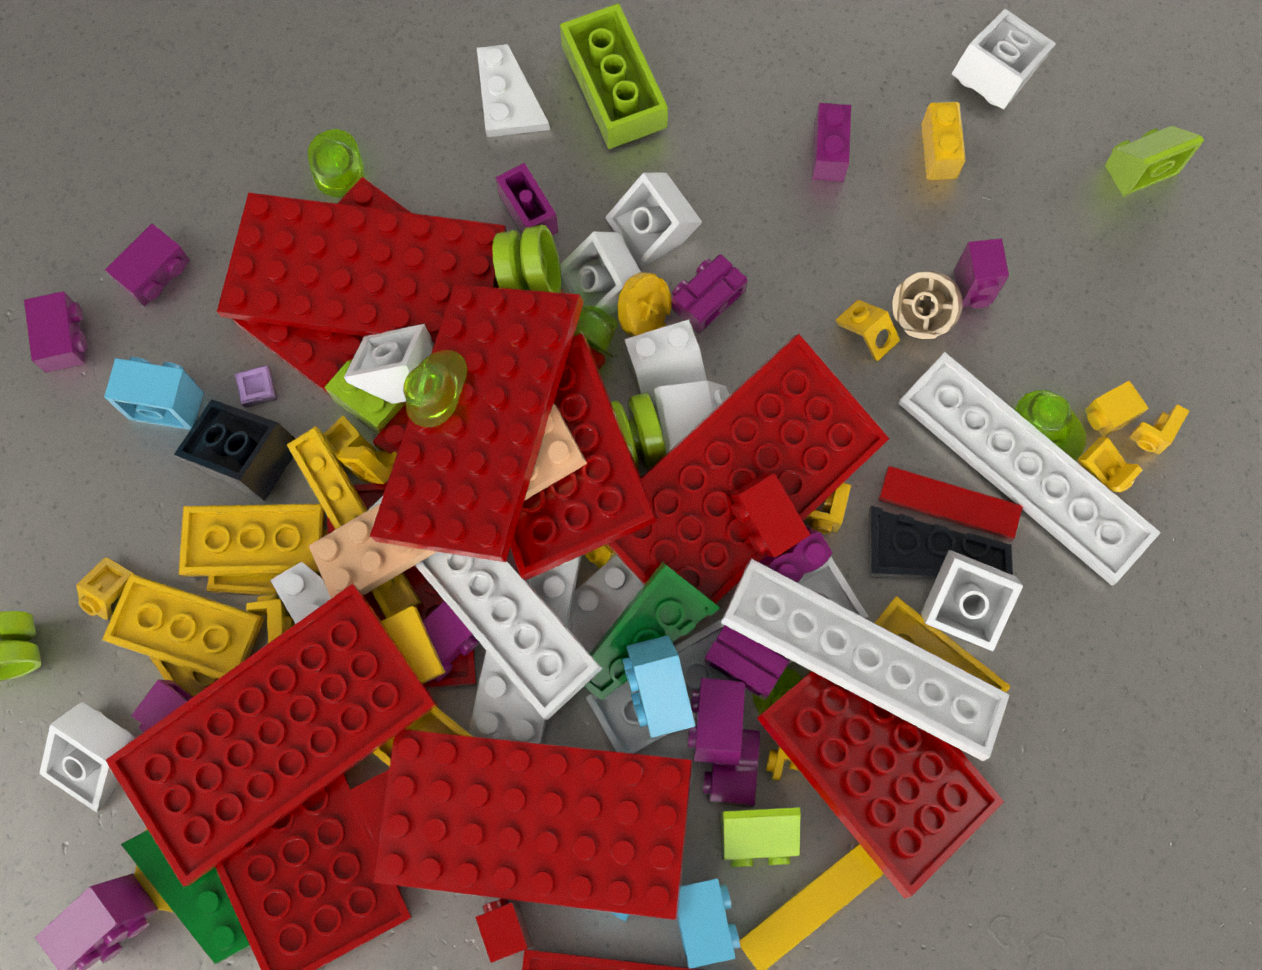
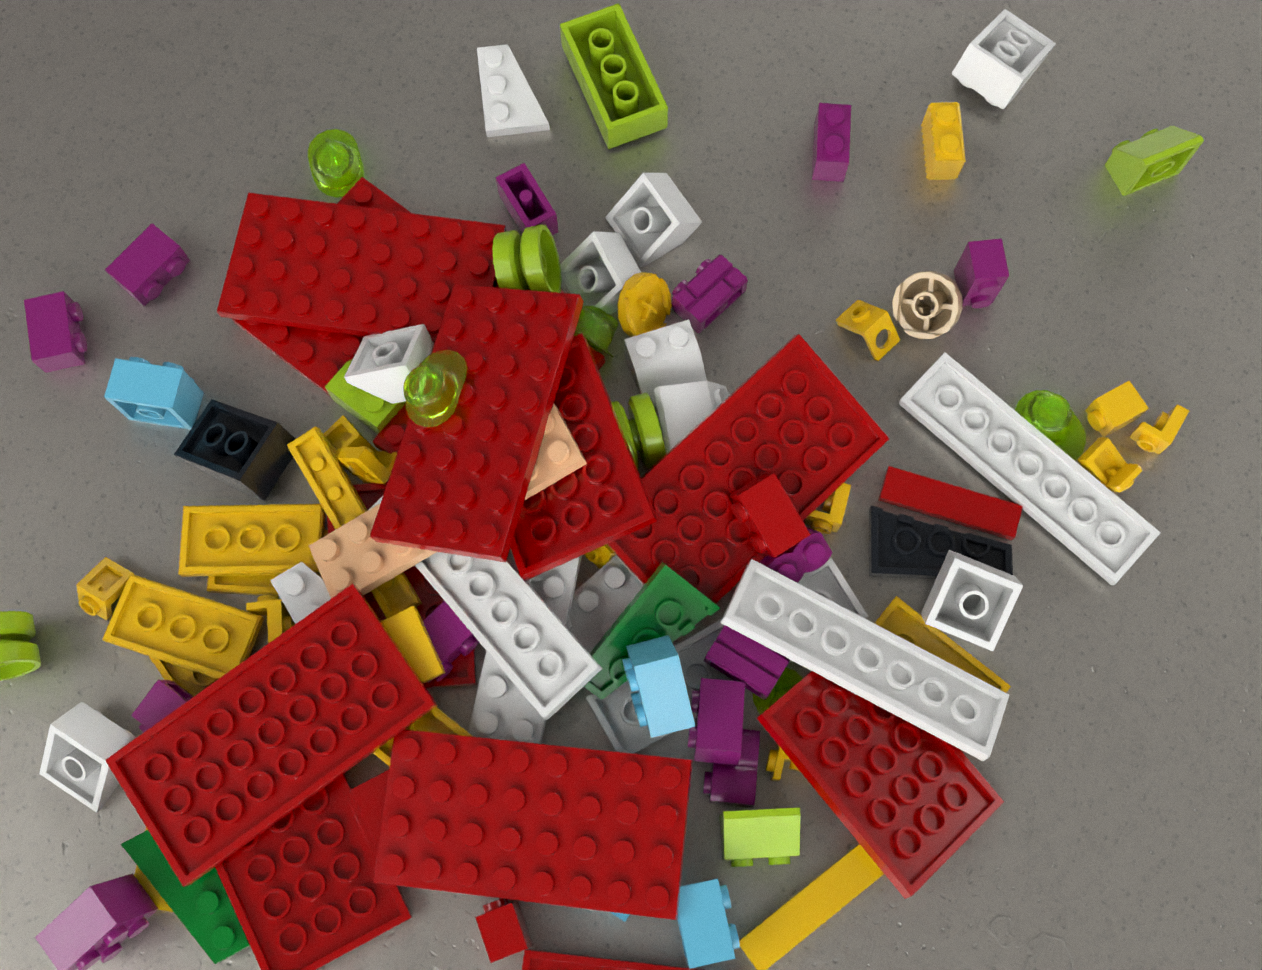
lavender tile [235,365,277,408] -> none

